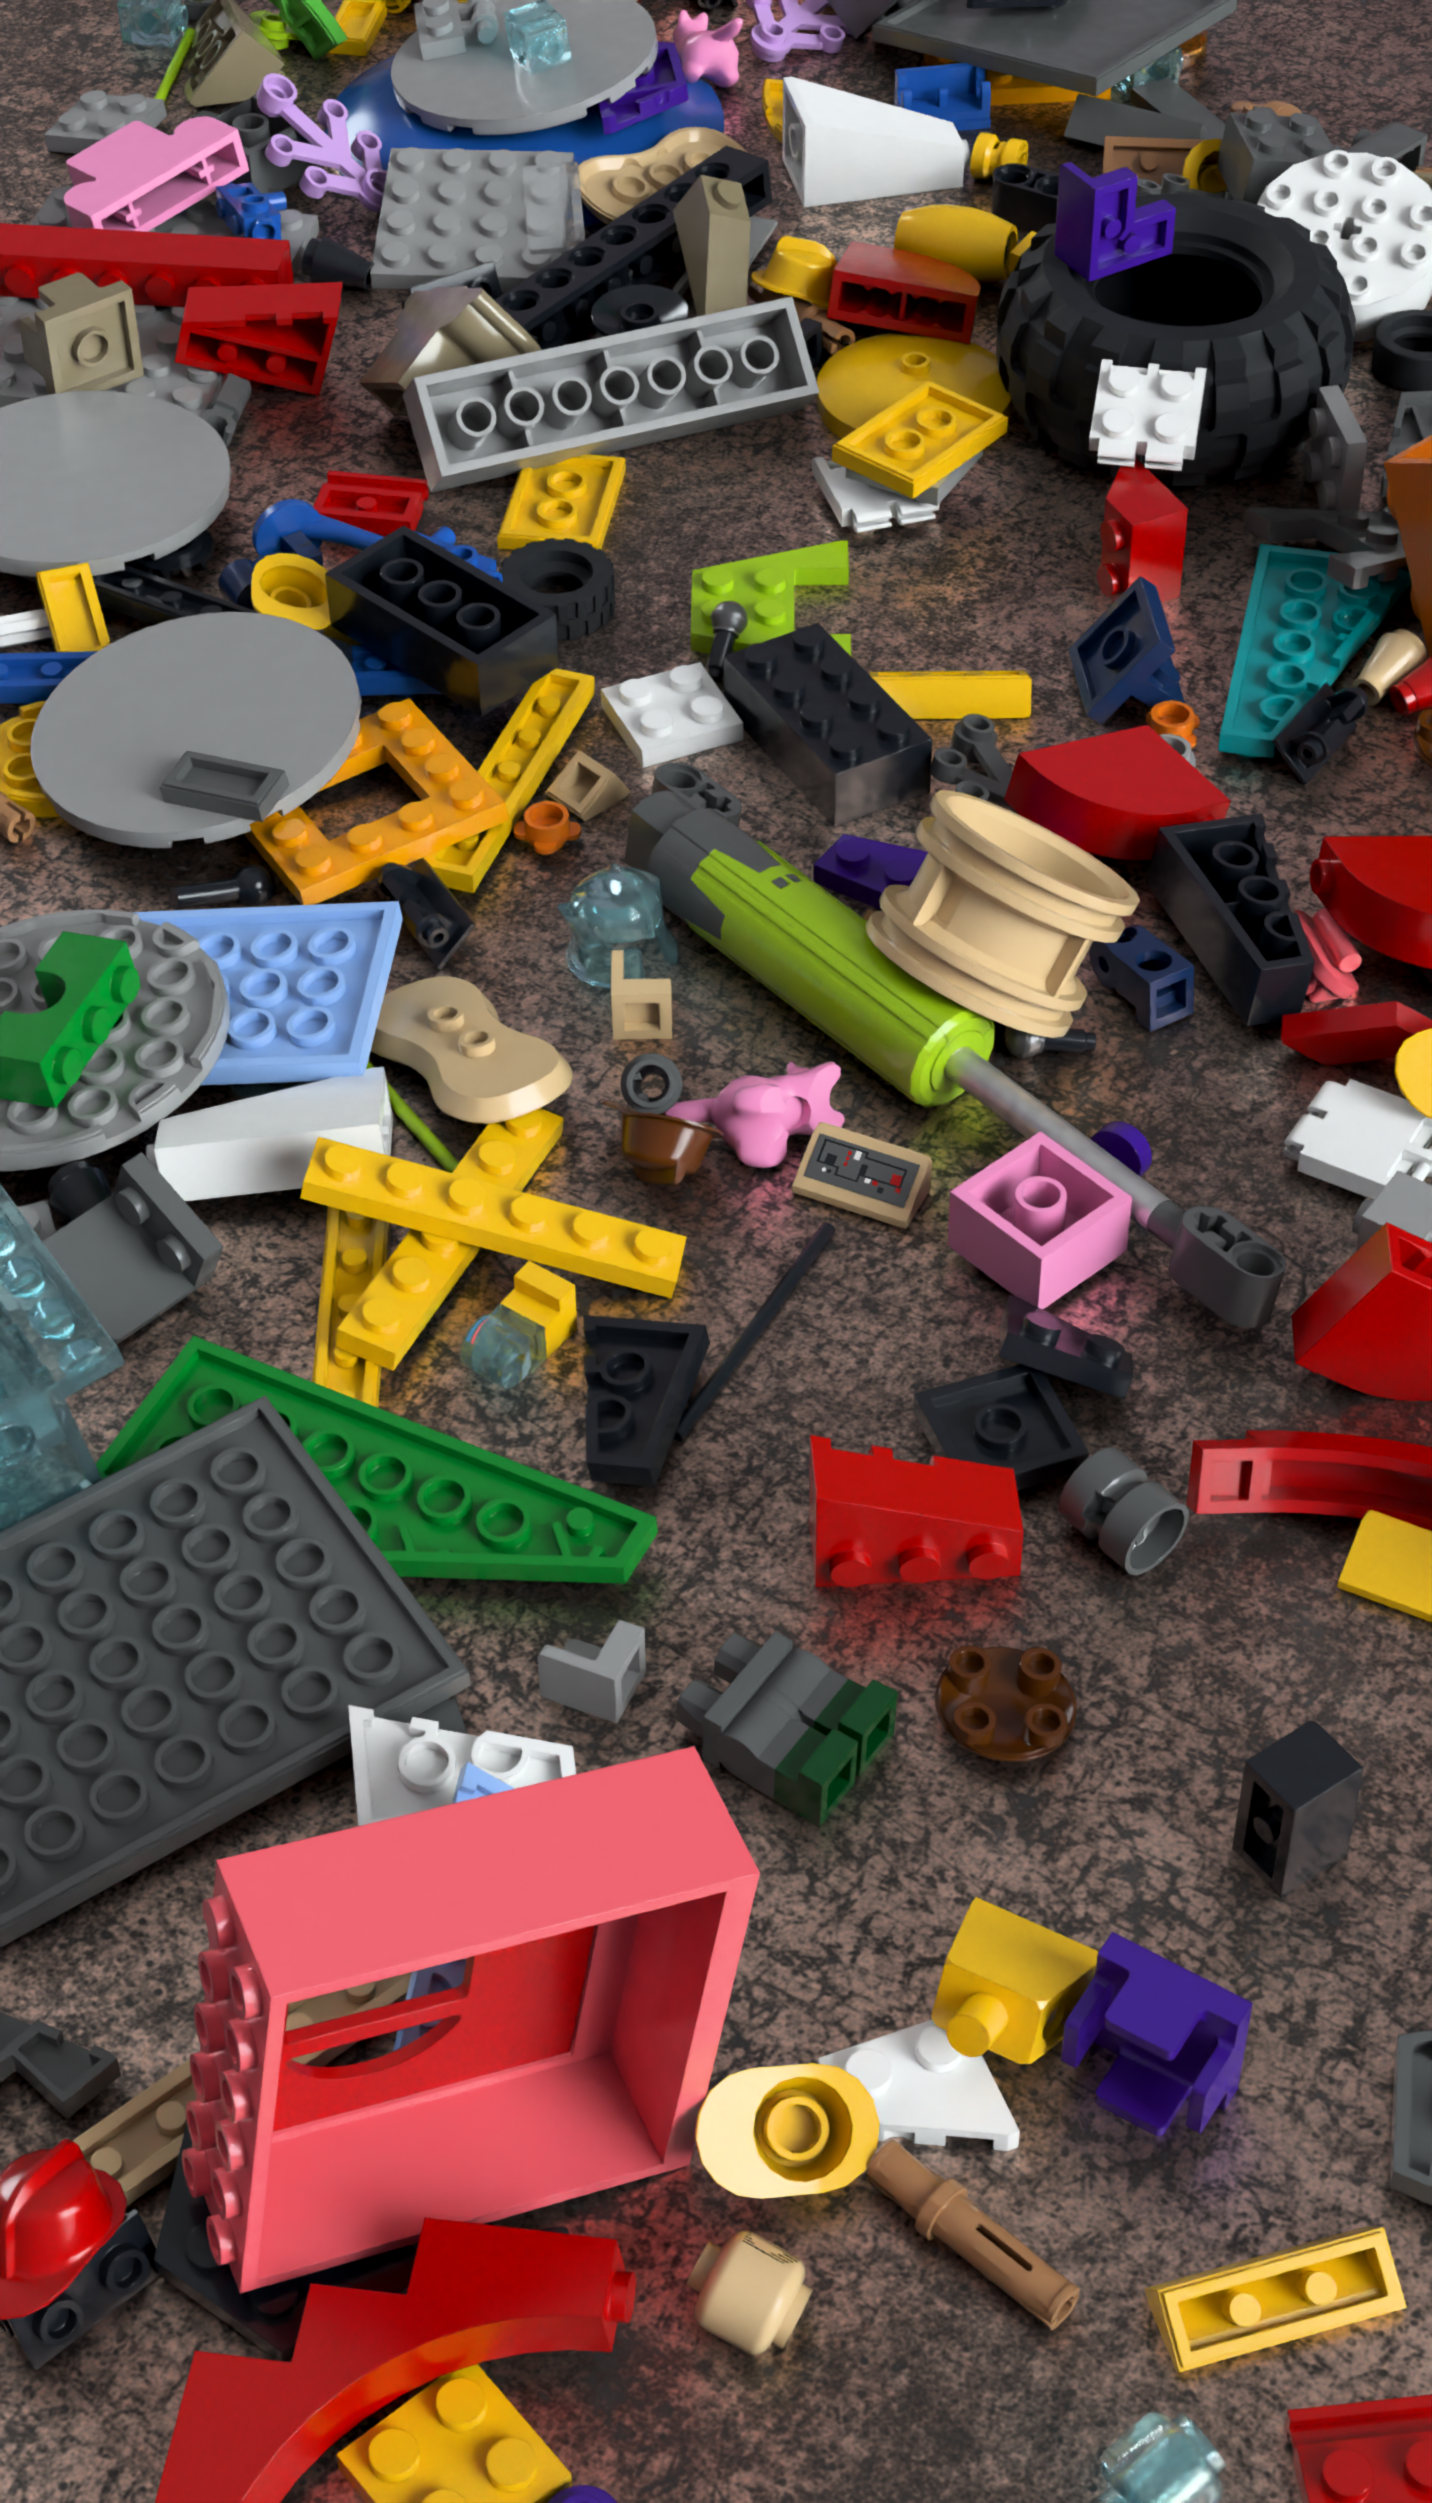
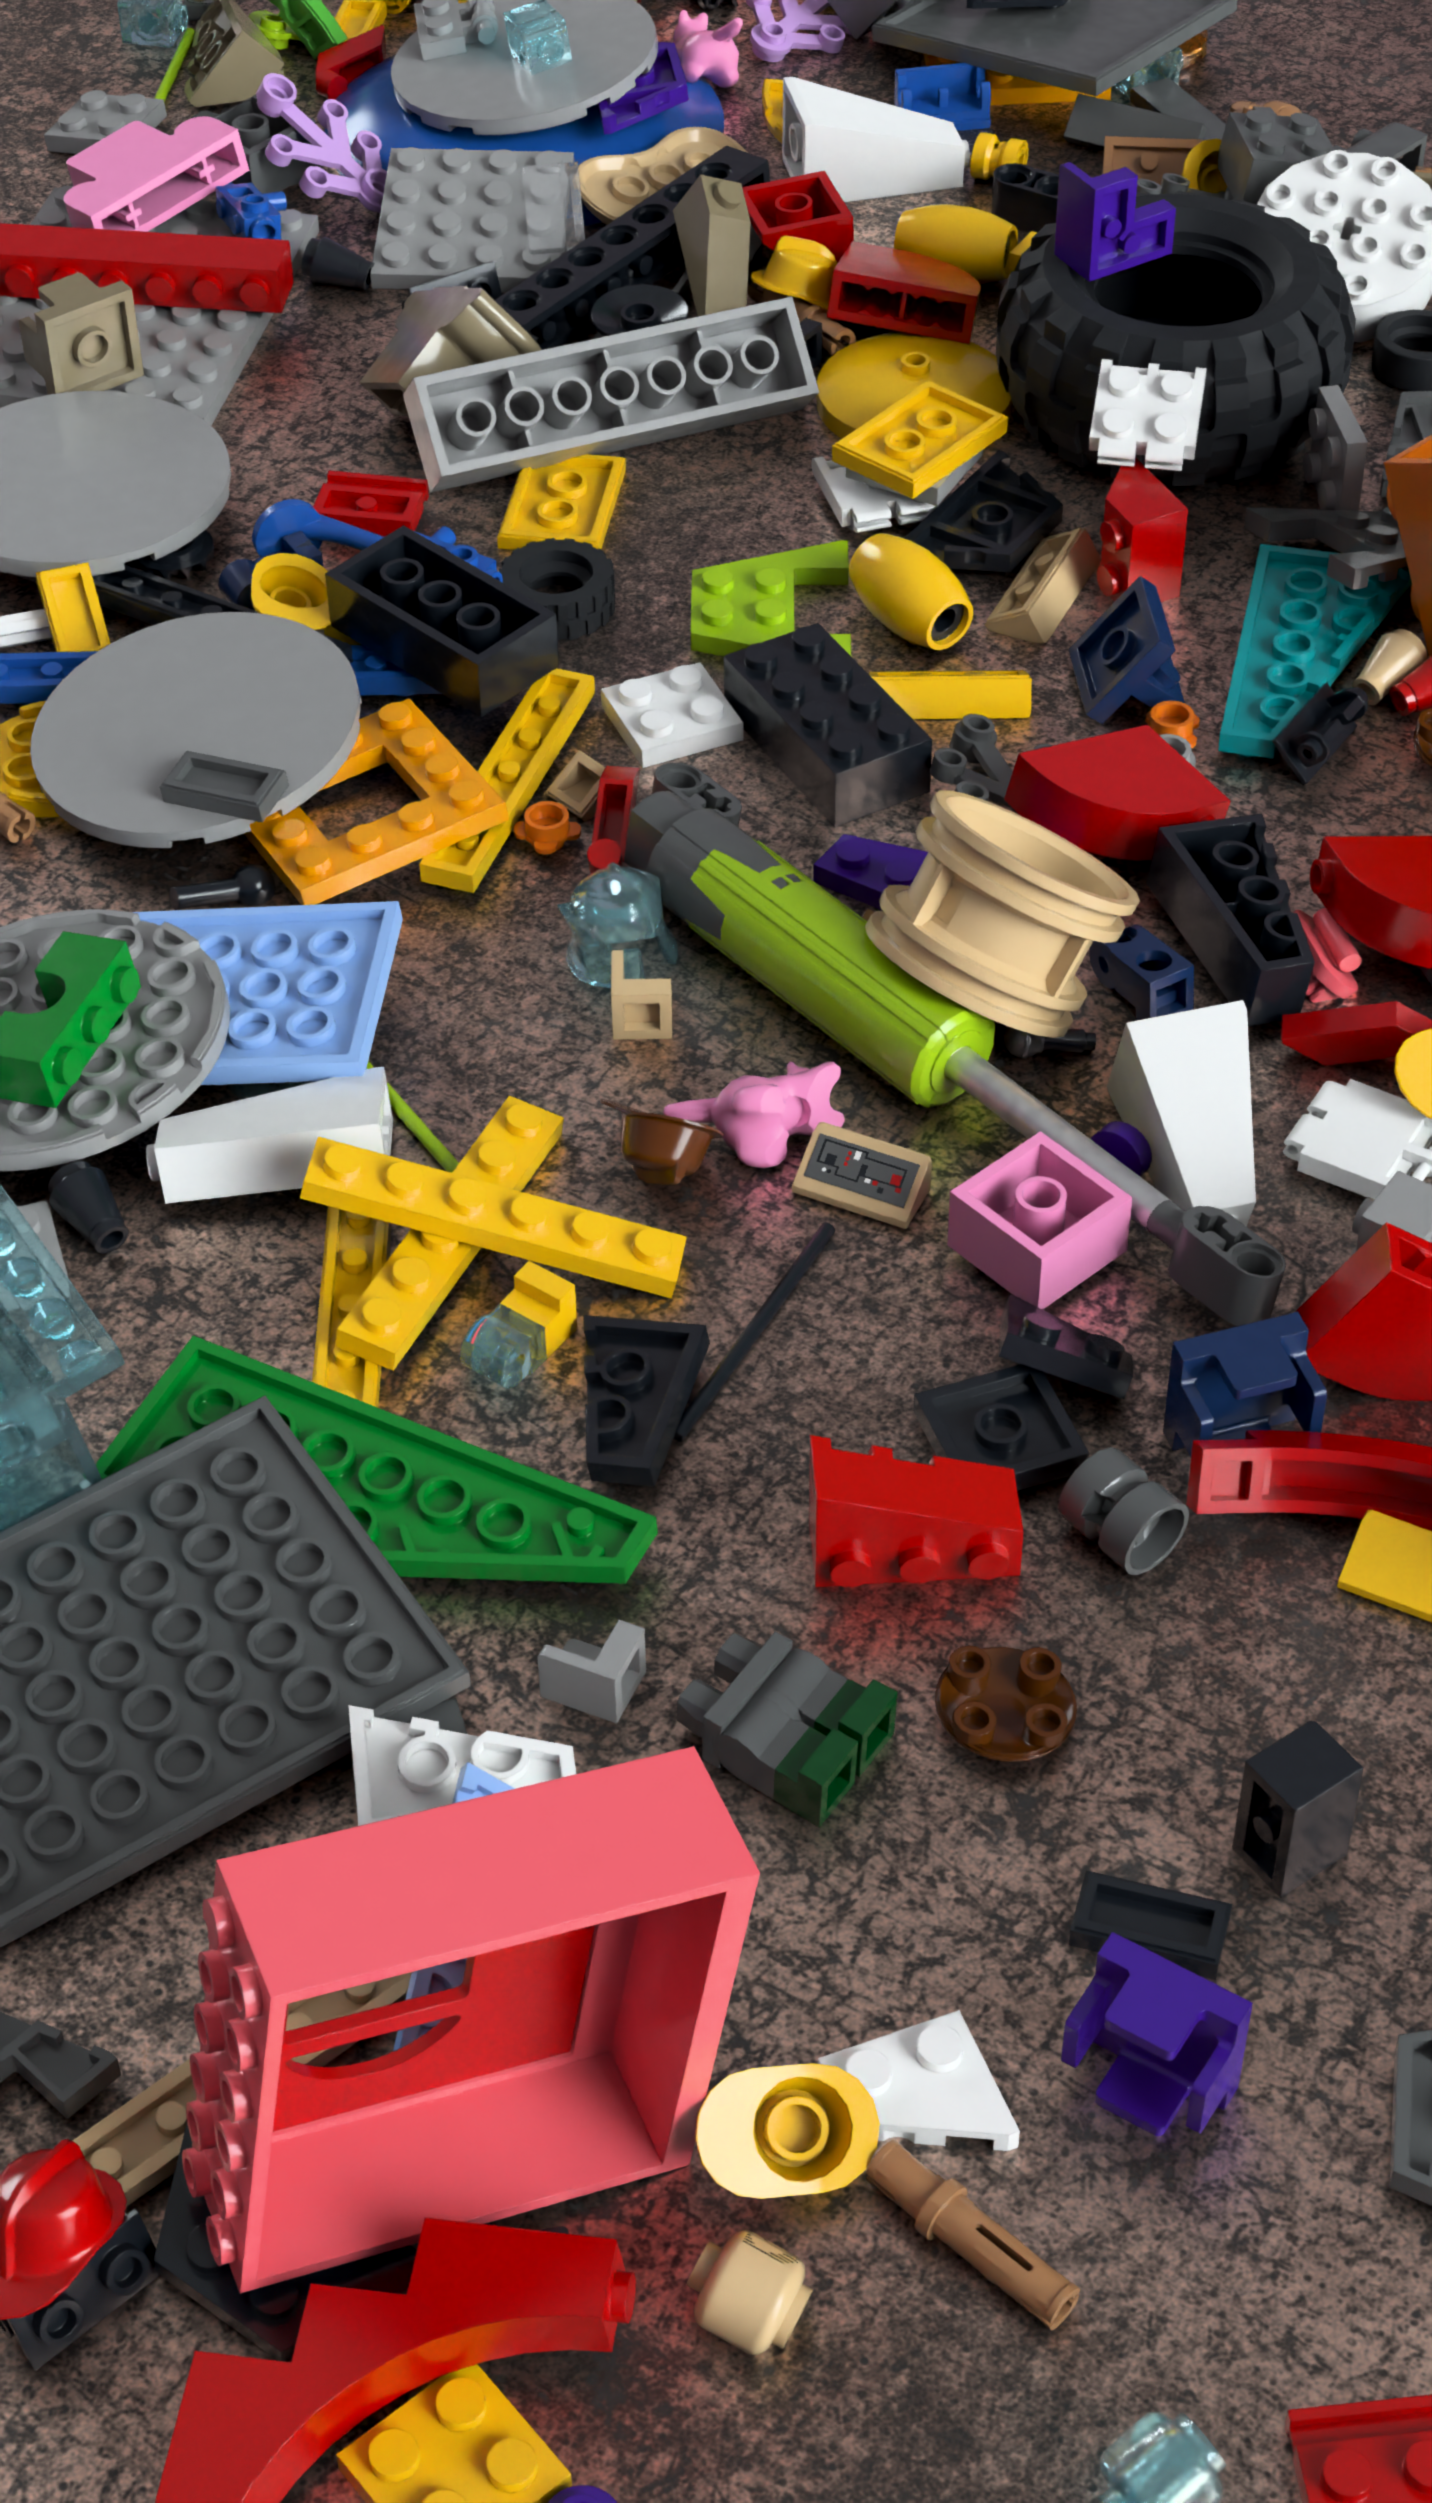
dark grey bracket [34,1152,224,1345] -> none
red wedge [174,282,343,396] -> none
dark grey bar [199,373,252,448] -> none
tan plate [371,976,573,1124] -> none
black hinge [378,858,476,969] -> none
dark grey cone [621,1053,682,1114] -> none
piece [707,601,748,682] -> none
yellow torso [931,1897,1099,2064] -> none
yellow slope [1145,2226,1407,2372] -> none
none -> red piece [316,25,386,100]
none -> red piece [587,766,640,880]
none -> red slope [742,171,854,263]
none -> yellow piece [849,533,973,650]
none -> black wing [904,450,1063,572]
none -> tan slope [985,528,1100,644]
none -> black tile [1069,1870,1232,1980]
none -> white slope [1107,1000,1256,1226]
none -> dark blue panel [1163,1312,1327,1457]

